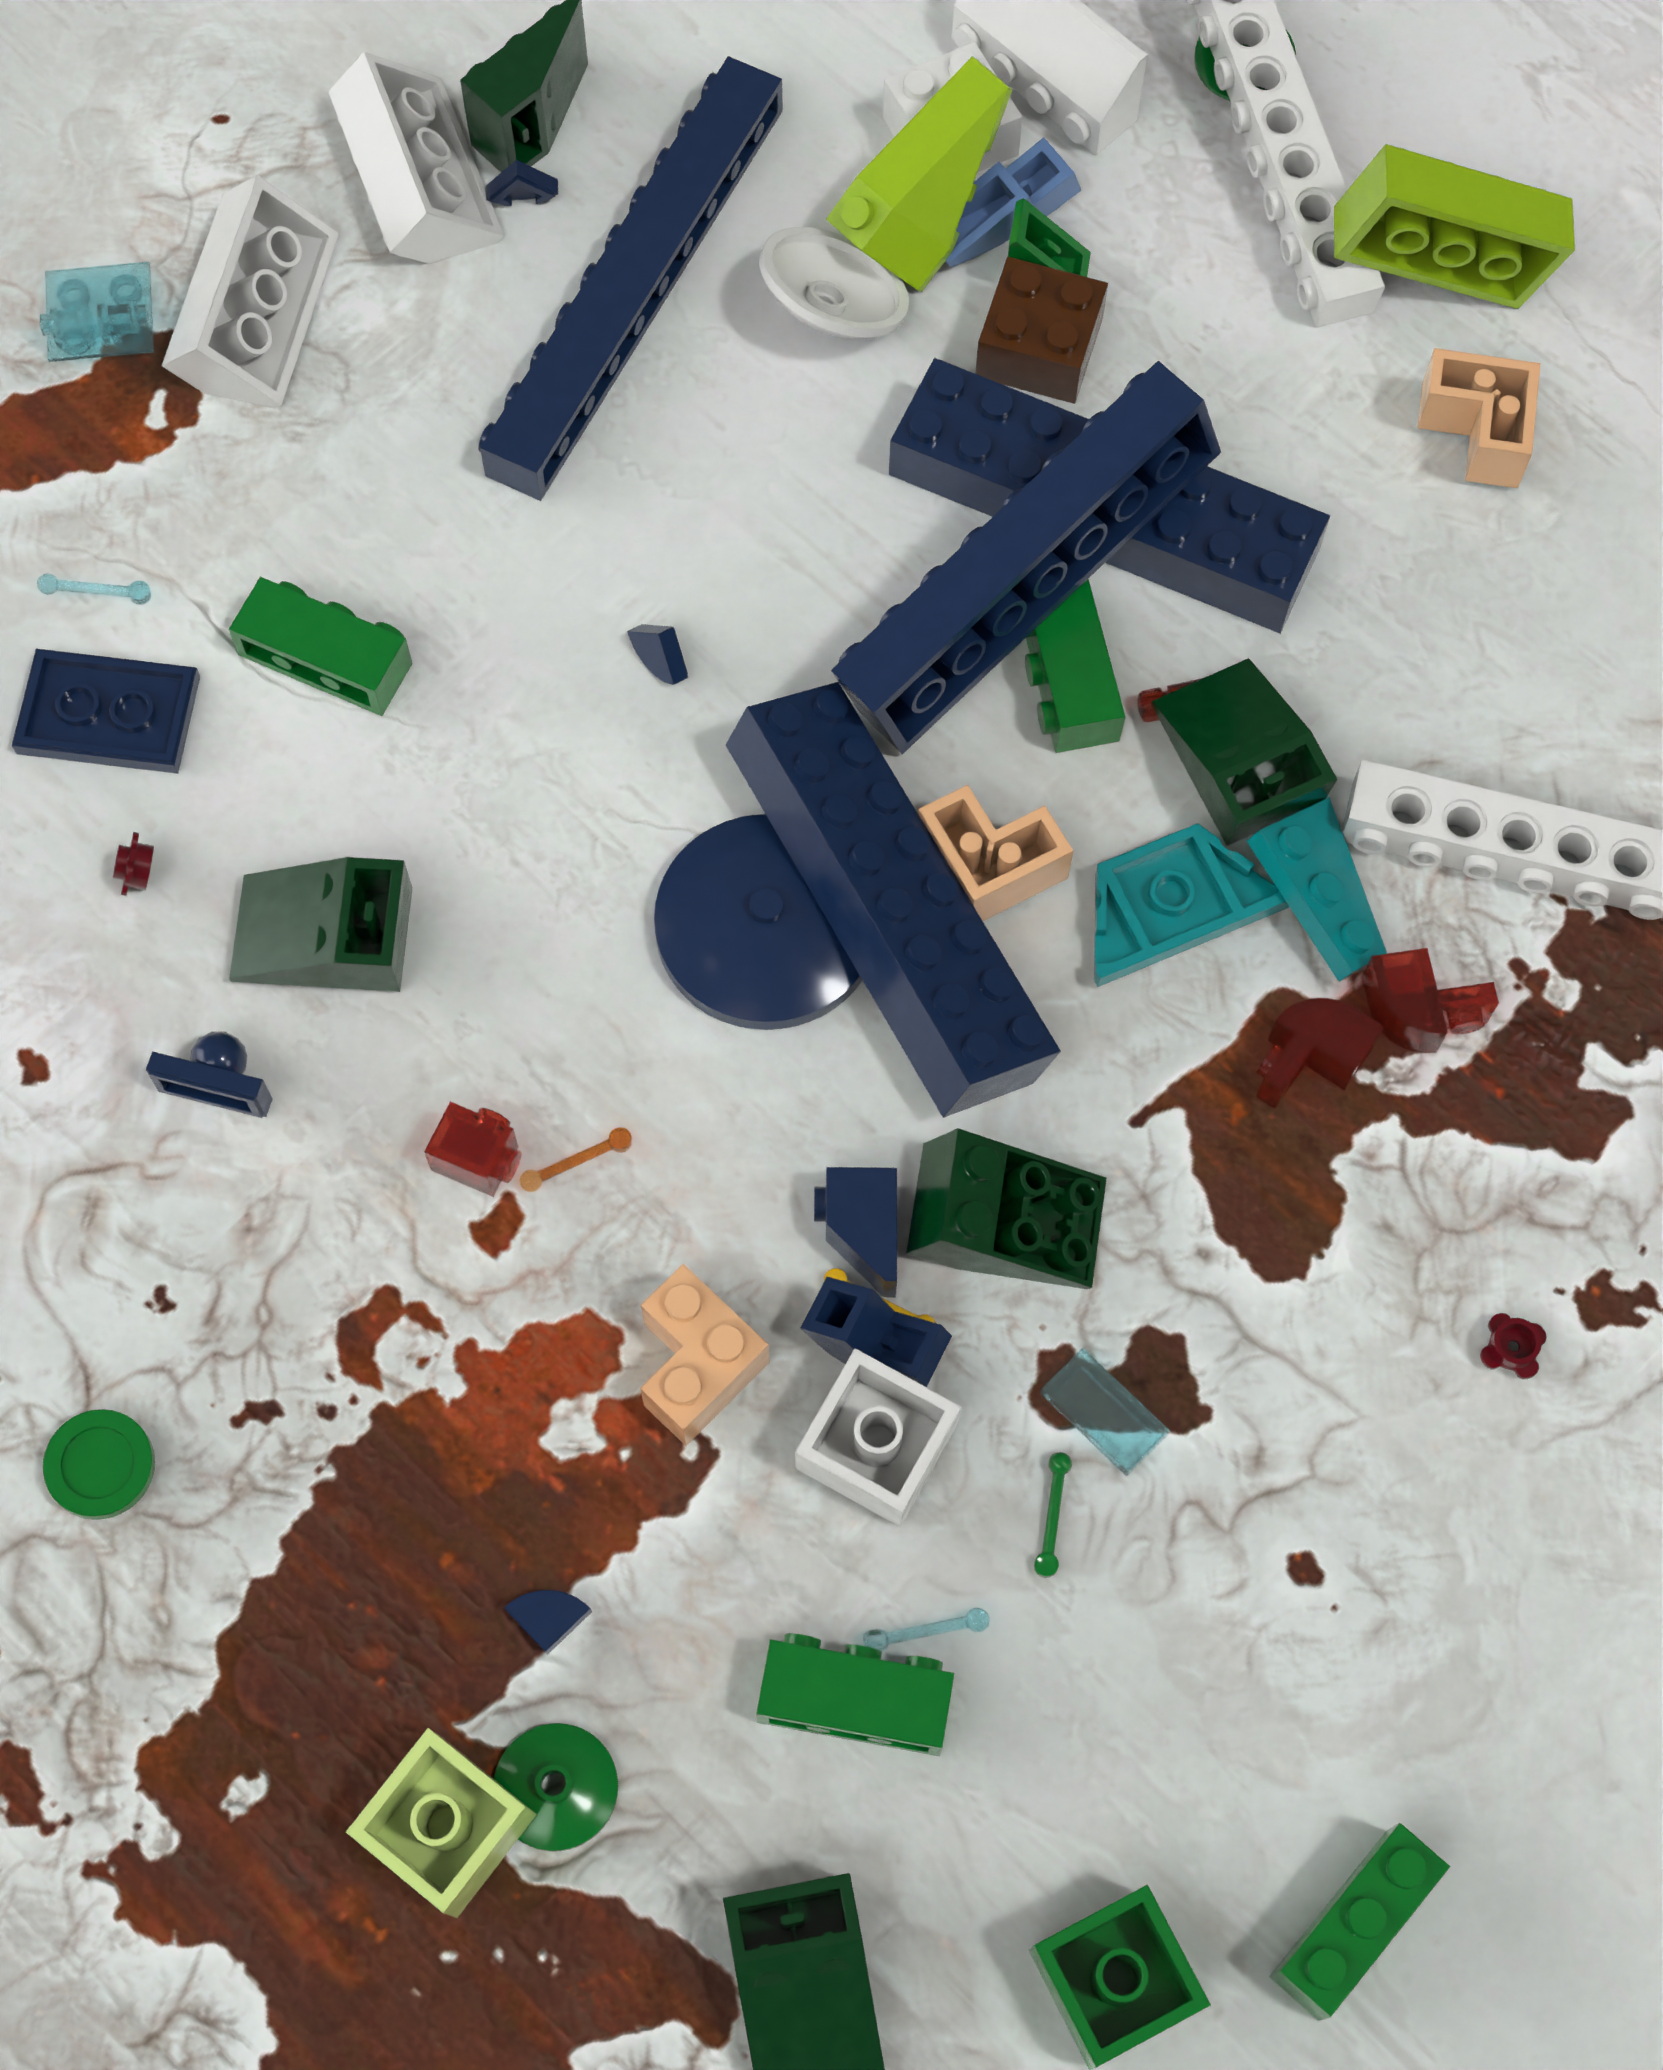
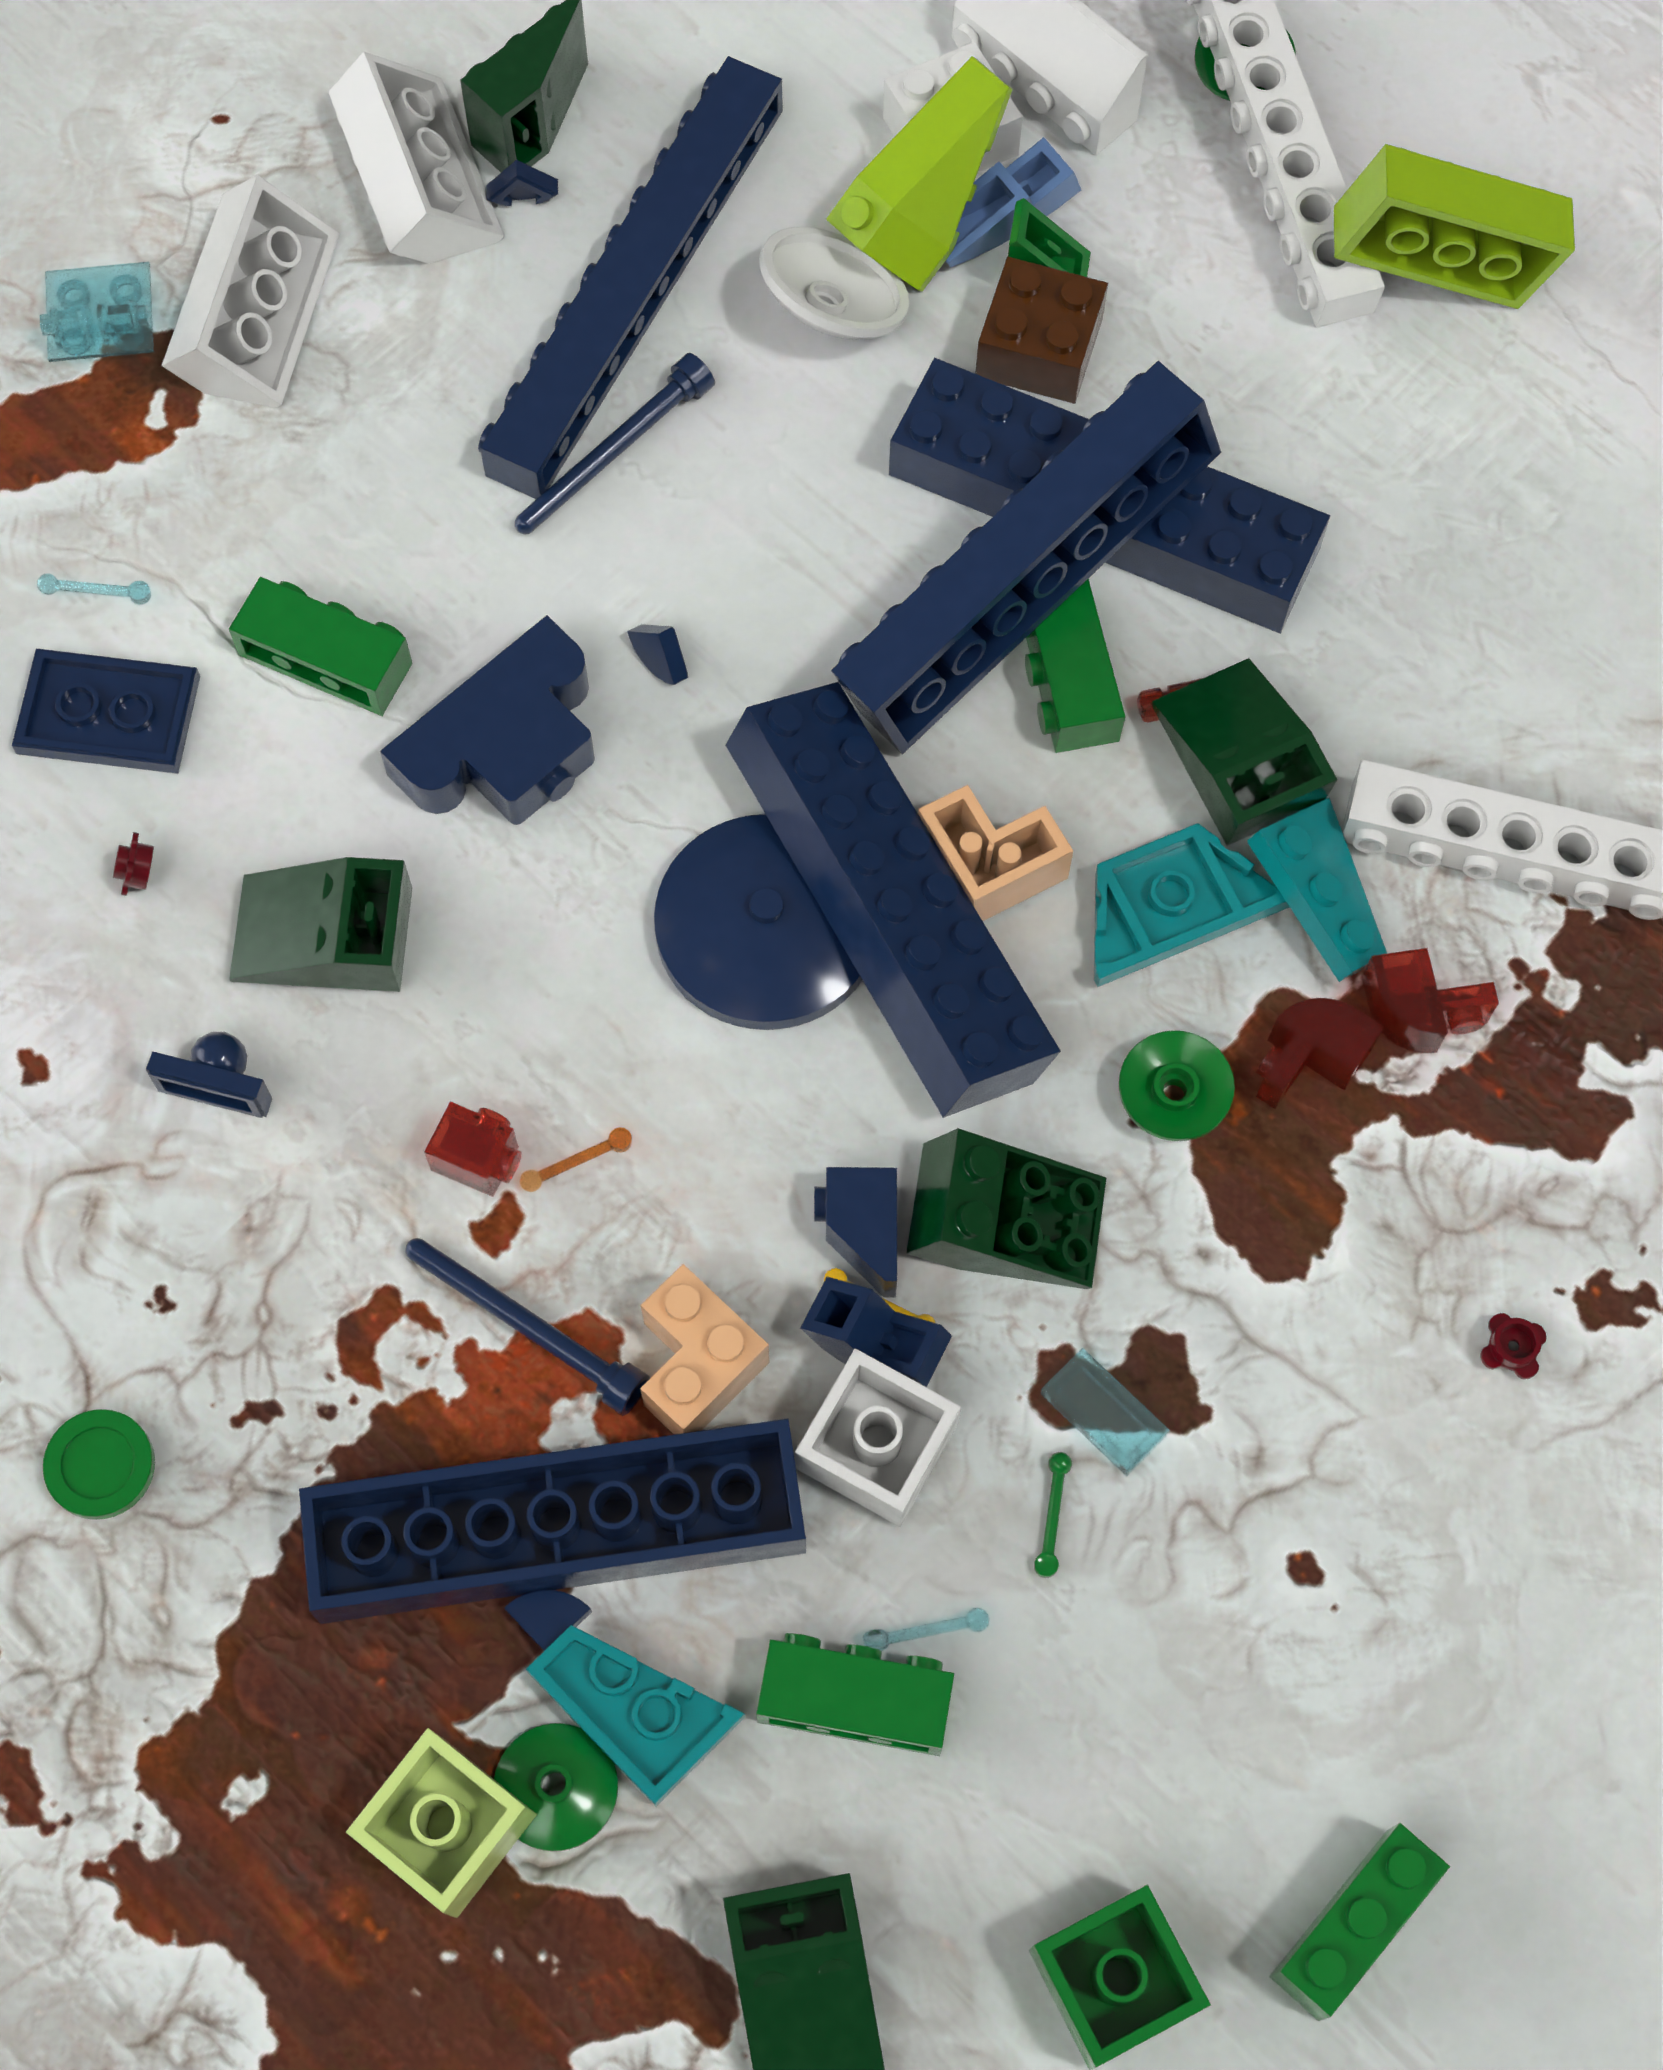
light nougat brick [1417,348,1541,488] -> none
none -> dark blue brick [299,1418,806,1624]
none -> dark blue brick [380,615,595,825]
none -> dark blue piece [405,1238,650,1416]
none -> dark blue piece [514,353,715,535]
none -> teal wing [526,1625,745,1807]
none -> green dish [1119,1031,1235,1141]

